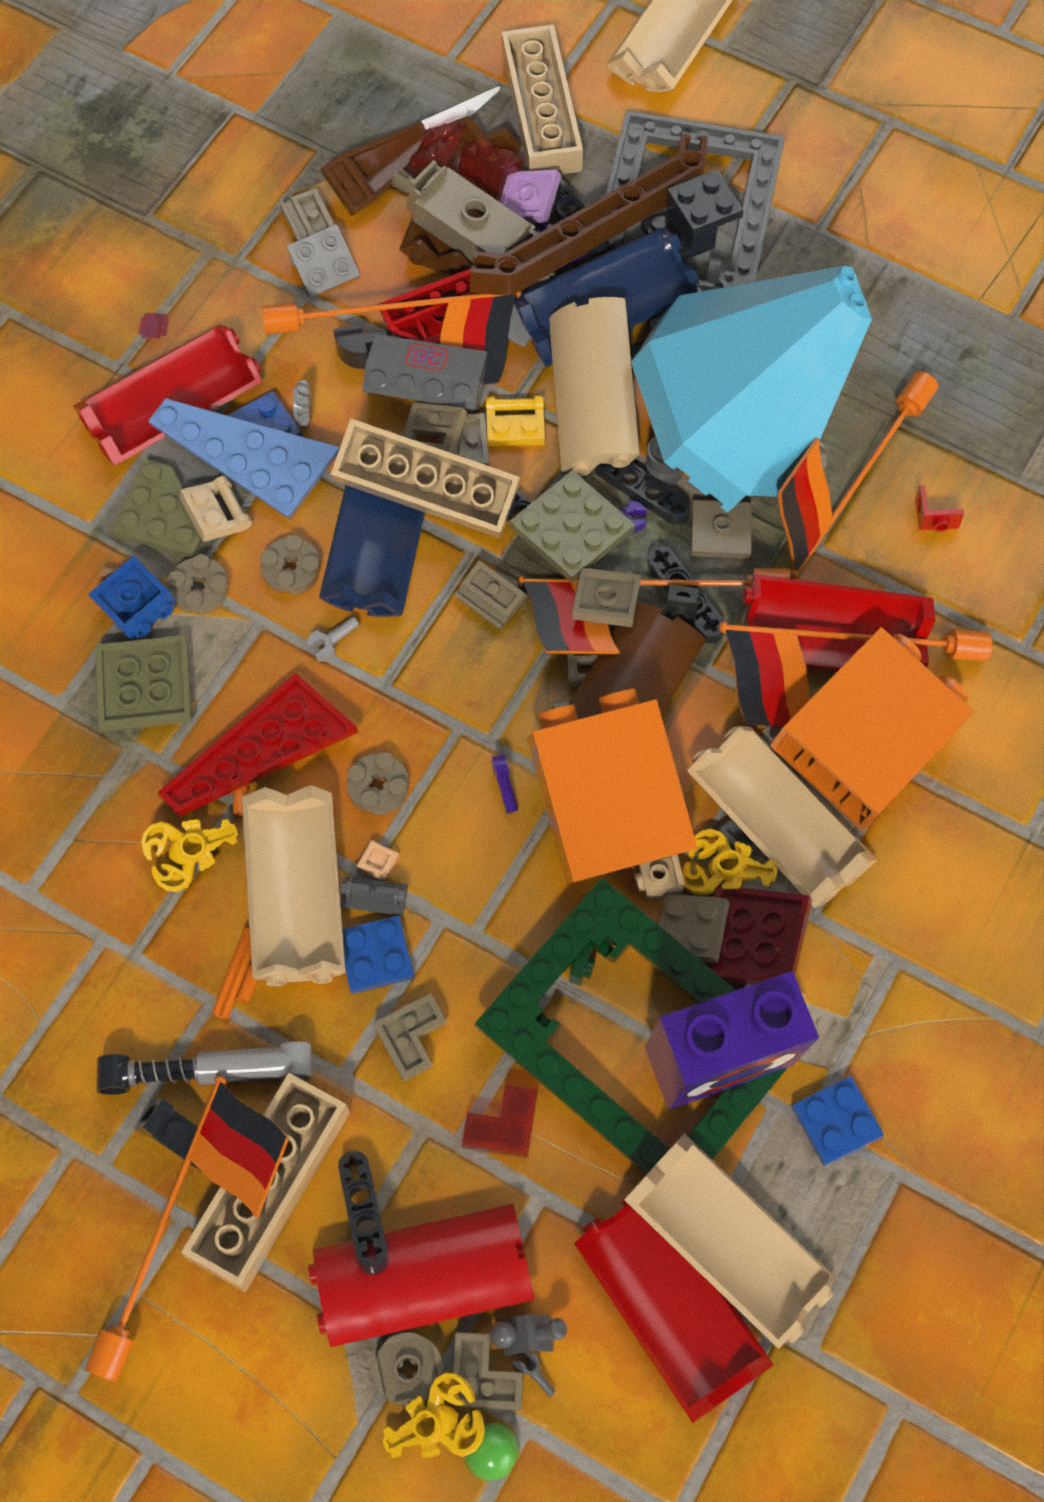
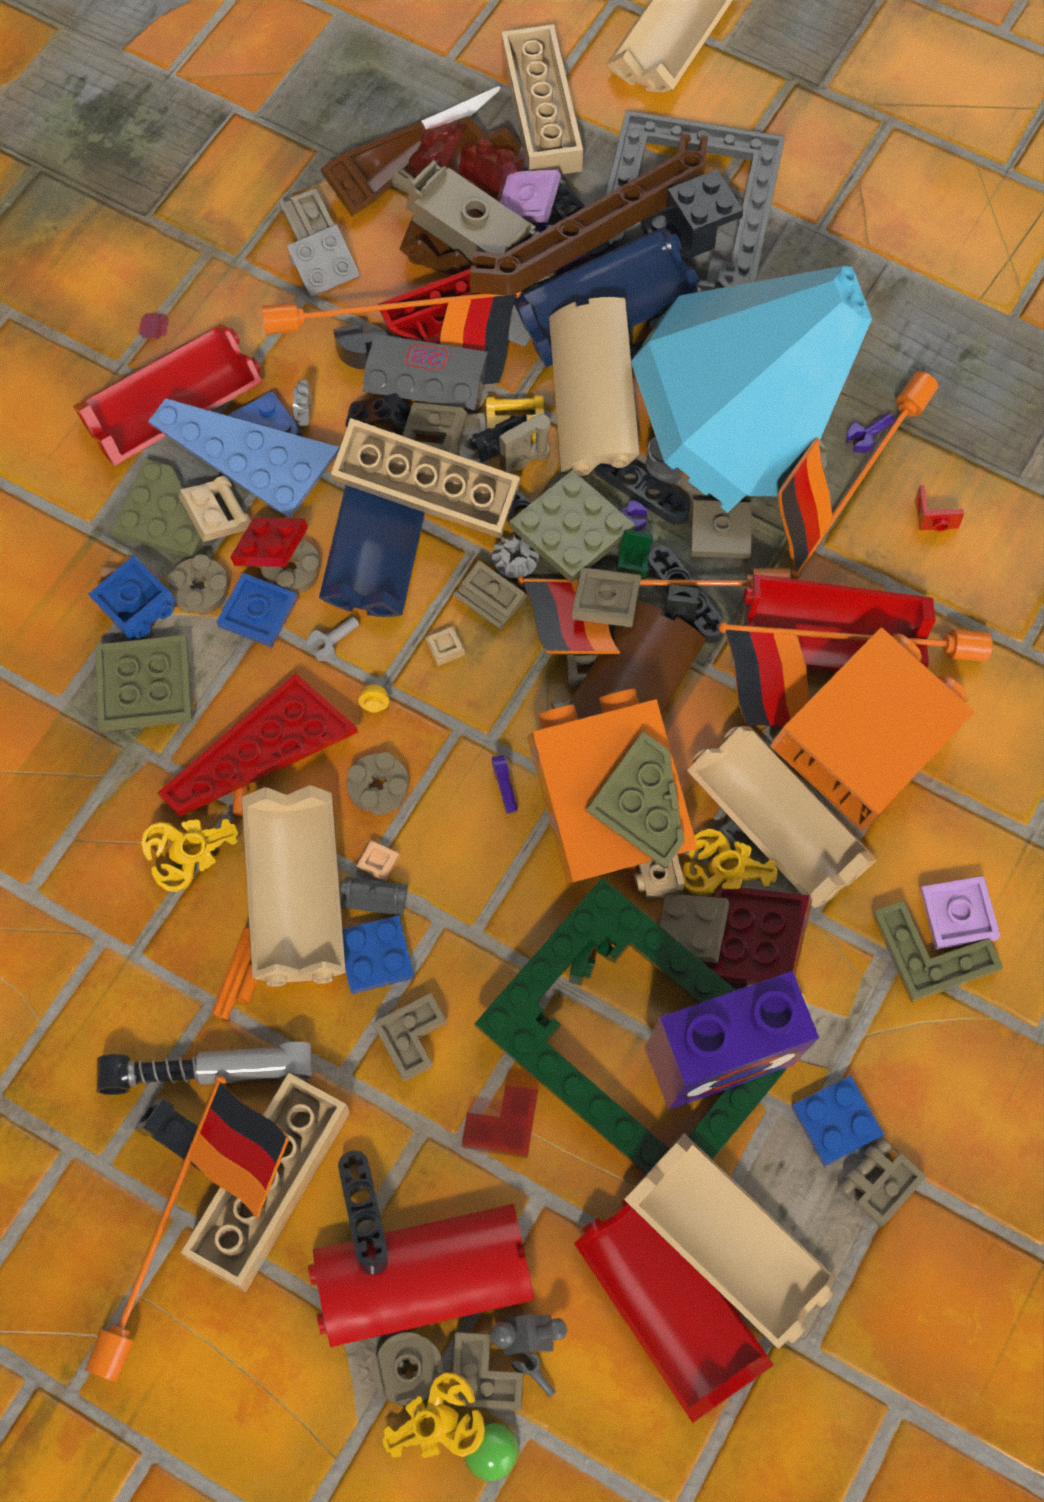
none -> blue plate [216,573,298,648]
none -> red plate [230,517,308,567]
none -> black bracket [345,394,411,436]
none -> yellow plate [358,685,389,712]
none -> tan tile [425,626,465,666]
none -> black hinge [469,414,527,462]
none -> light grey gear [492,533,539,578]
none -> dark tan plate [499,414,550,473]
none -> olive plate [585,731,685,868]
none -> dark green bracket [616,529,653,579]
none -> dark tan plate [838,1139,927,1228]
none -> dark purple bar [846,413,895,453]
none -> olive plate [873,901,1003,1003]
none -> lavender plate [920,876,1000,951]

